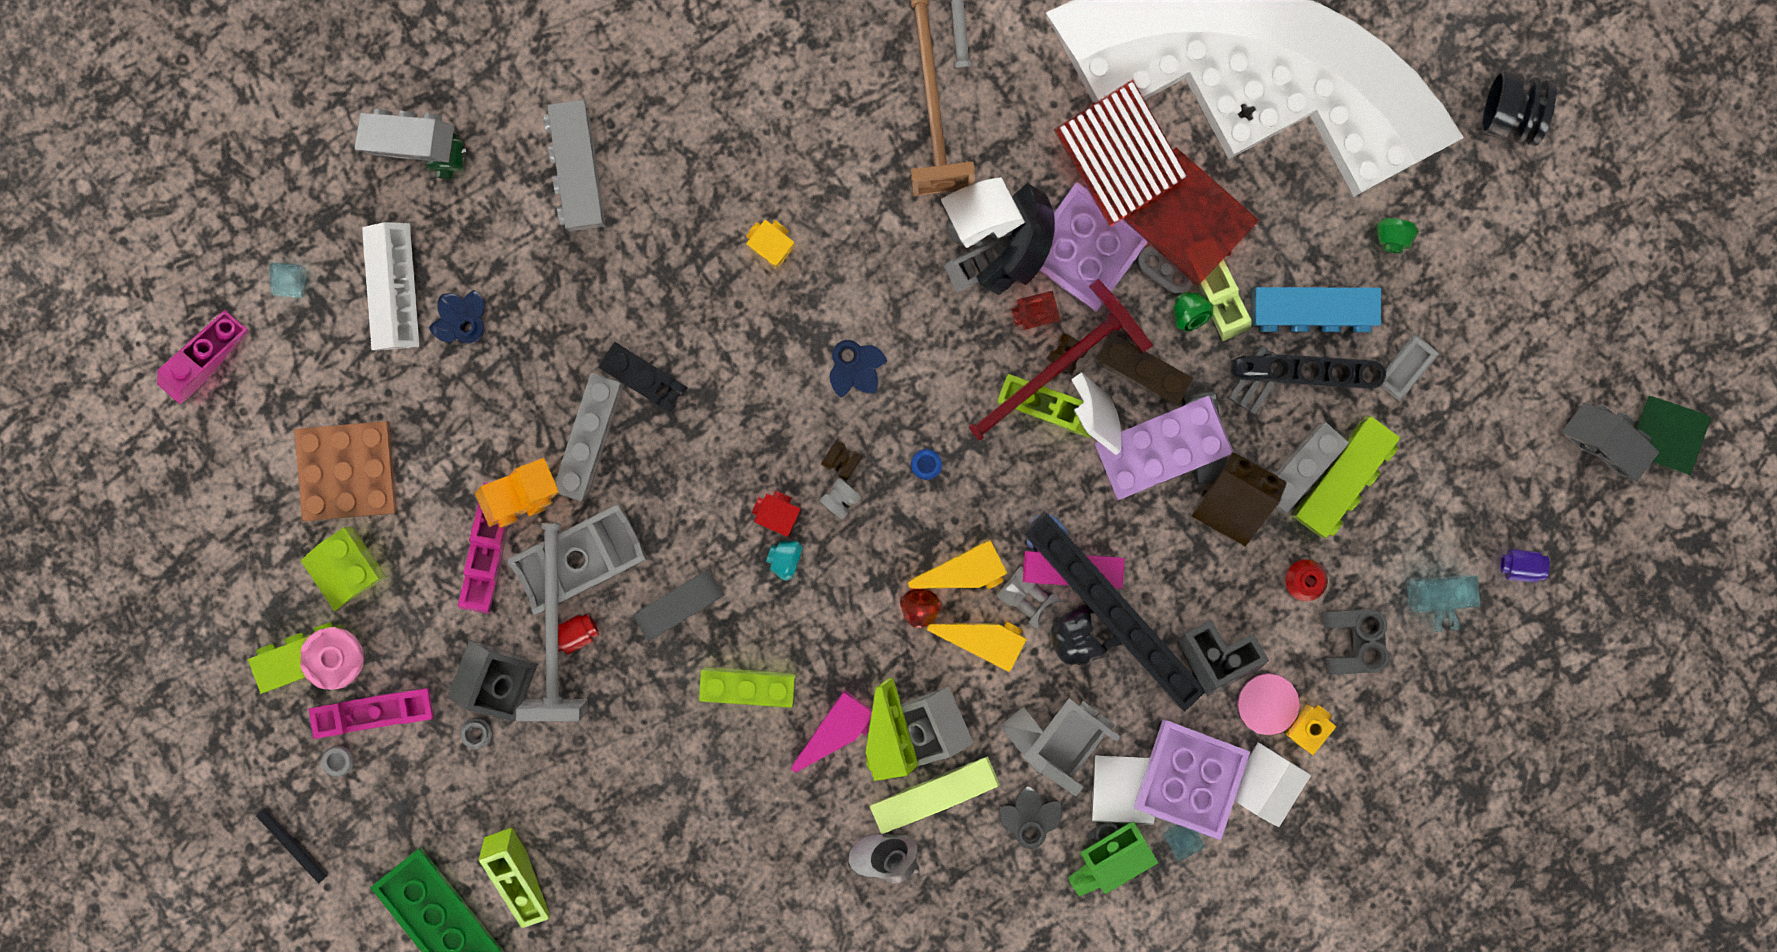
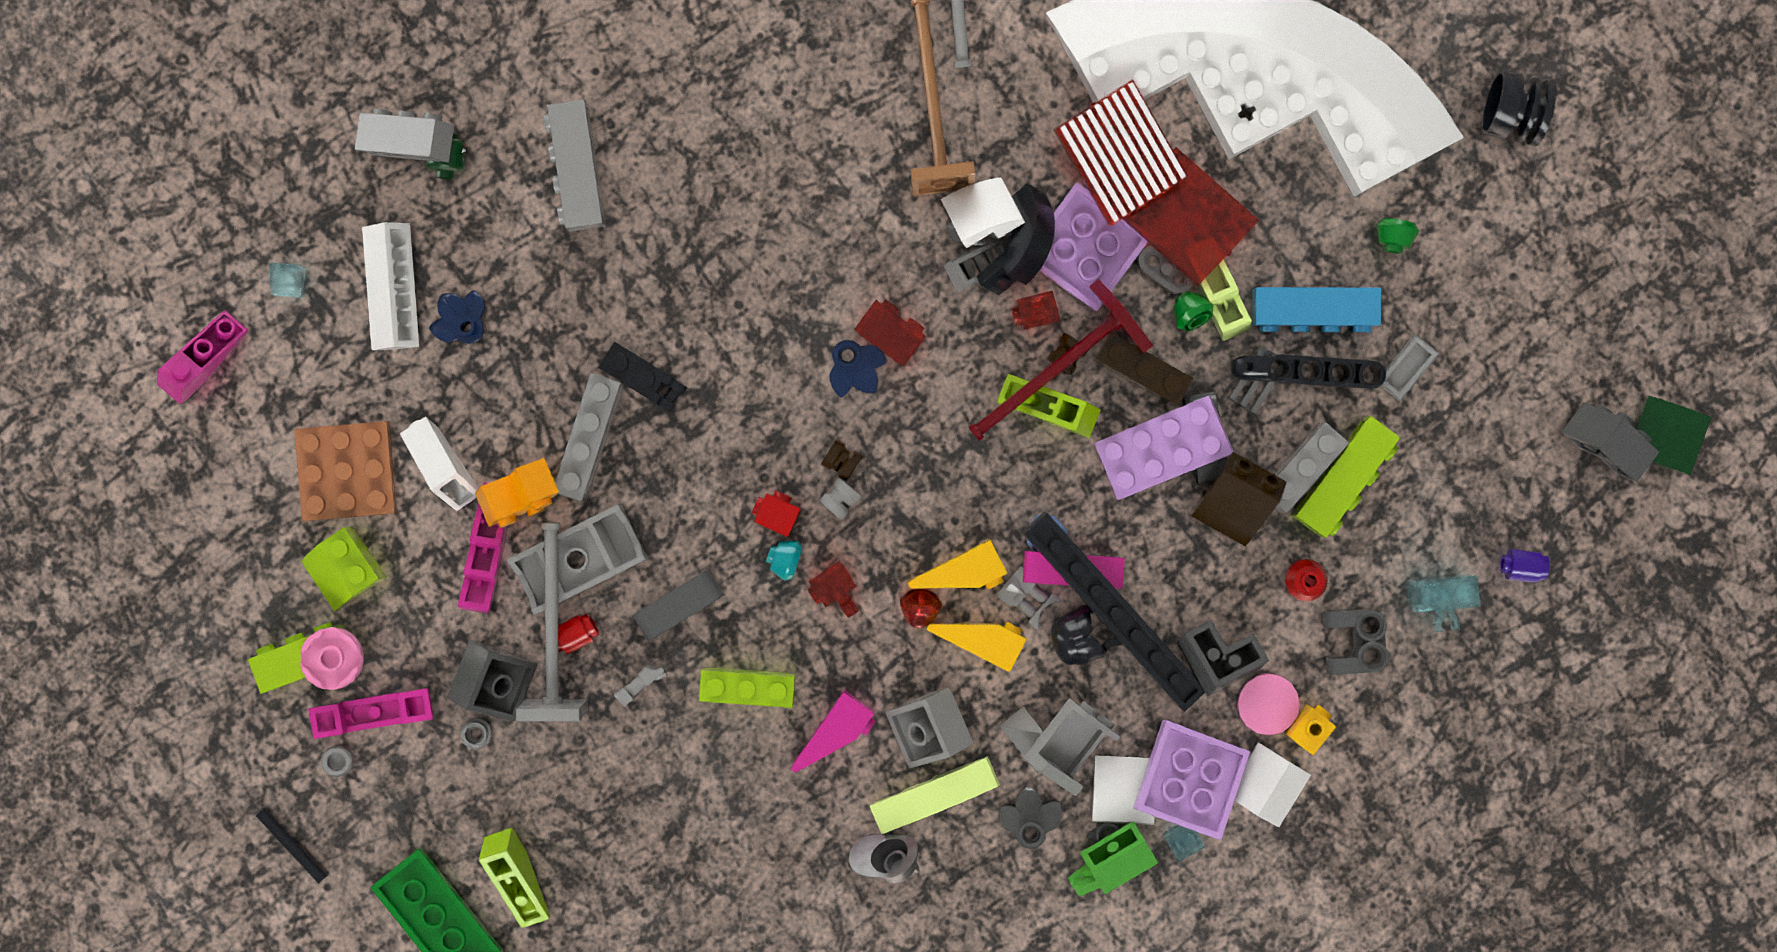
yellow brick [746,219,796,269] -> none
lime slope [866,678,919,781] -> none
blue plate [911,449,942,480] -> none
white slope [1072,372,1122,455] -> none
none -> white slope [400,416,478,511]
none -> light grey piece [614,663,669,707]
none -> clear red brick [807,560,859,618]
none -> clear red brick [854,300,926,368]

